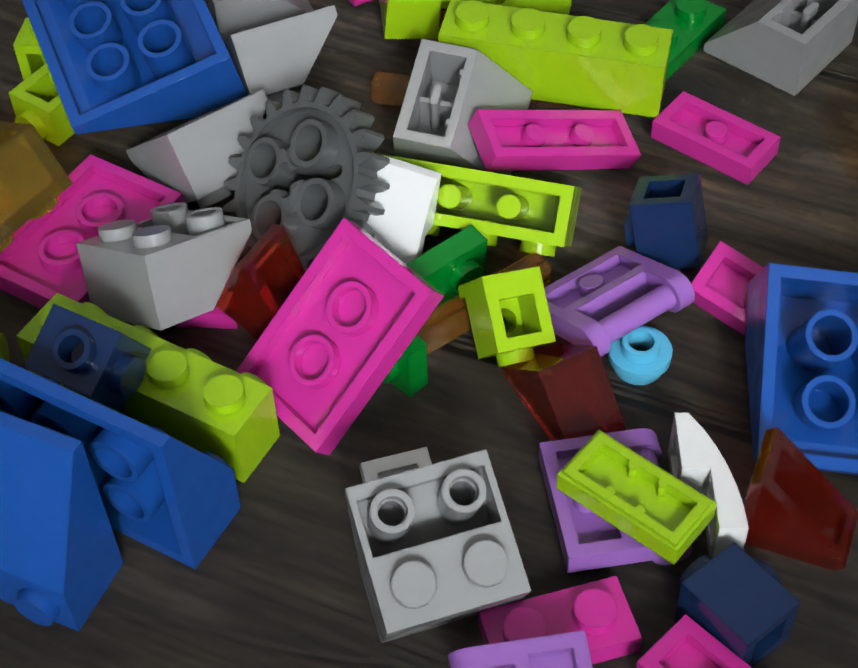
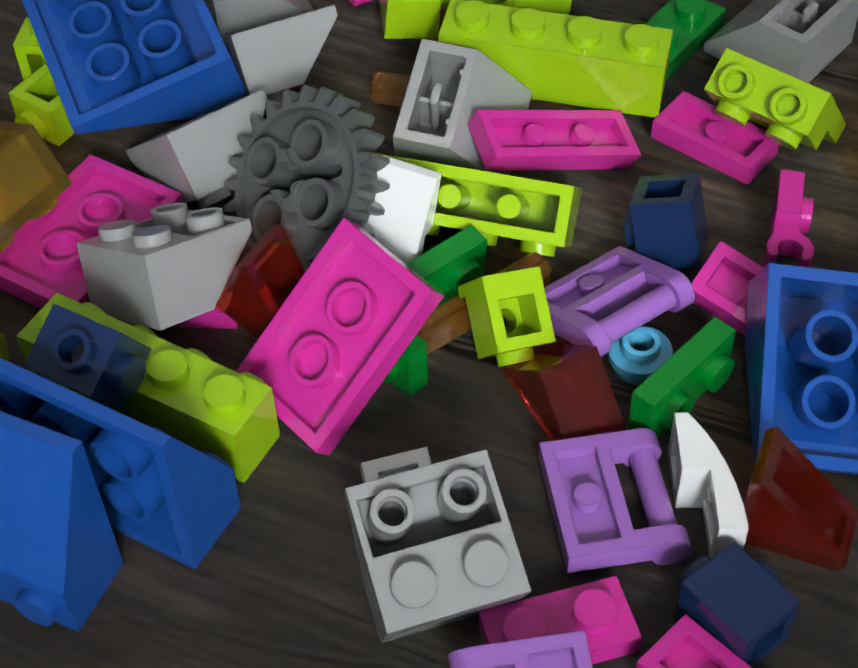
lime plate [556,430,717,565] -> none
none -> green plate [628,317,736,437]
none -> lime plate [704,48,846,150]
none -> dark pink plate [763,169,814,267]

